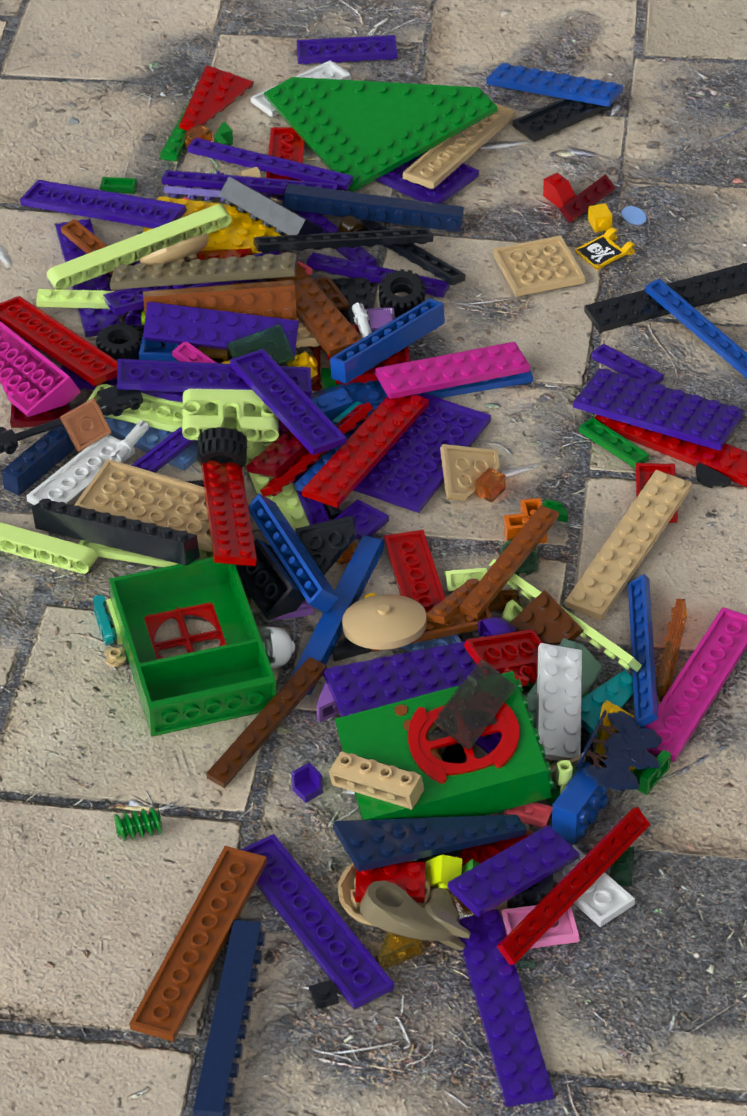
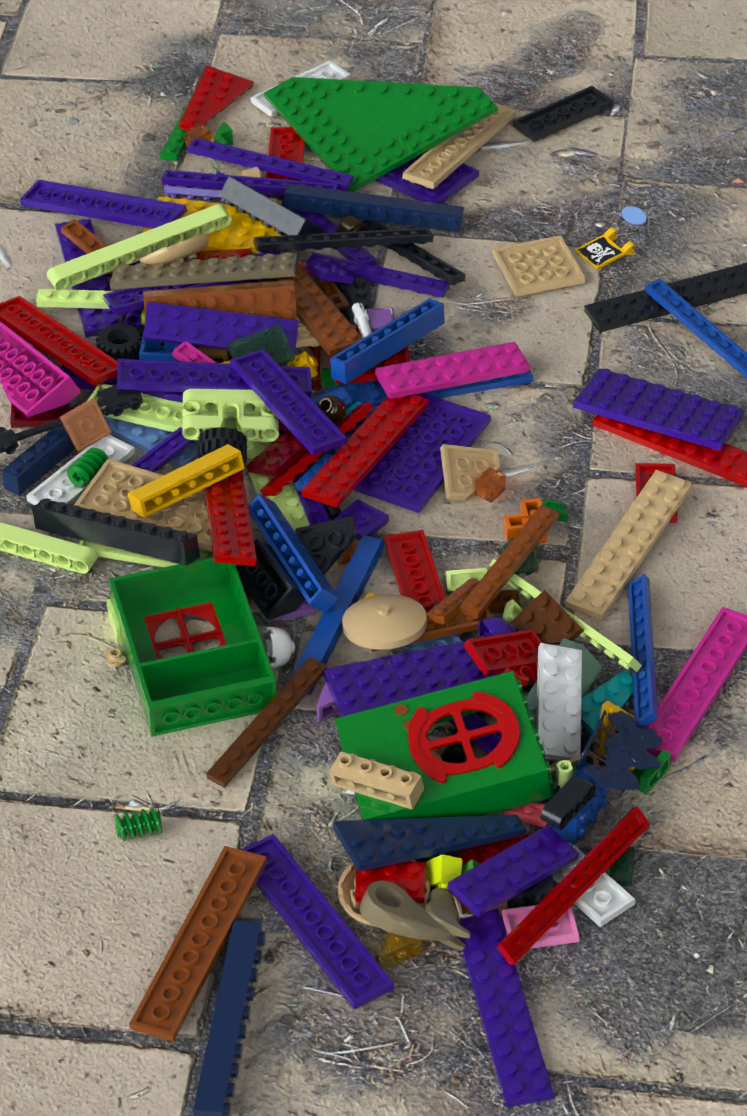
teal plate [93,595,117,646] -> none
green tile [100,177,138,194] -> none
white pin [110,420,149,462] -> none
dark purple panel [292,762,323,803] -> none
dark purple plate [296,35,398,64] -> none
black plate [309,980,339,1010] -> none
black tile [332,637,372,662] -> none
black tyre [379,269,425,318] -> none
clear smoke bracket [434,660,515,750] -> none
blue plate [486,63,623,107] -> none
sand green piece [515,959,542,968] -> none
red slope [543,173,576,208] -> none
dark red plate [559,174,616,223] -> none
green plate [579,417,649,468] -> none
yellow brick [588,203,612,233] -> none
dark purple plate [592,344,664,384] -> none
clear orange plate [656,599,687,701] -> none
black tile [695,462,731,488] -> none
none -> green piece [67,448,109,488]
none -> yellow brick [128,444,245,518]
none -> dark purple plate [305,260,354,284]
none -> dark brown head [318,395,346,423]
none -> black beam [540,775,596,830]

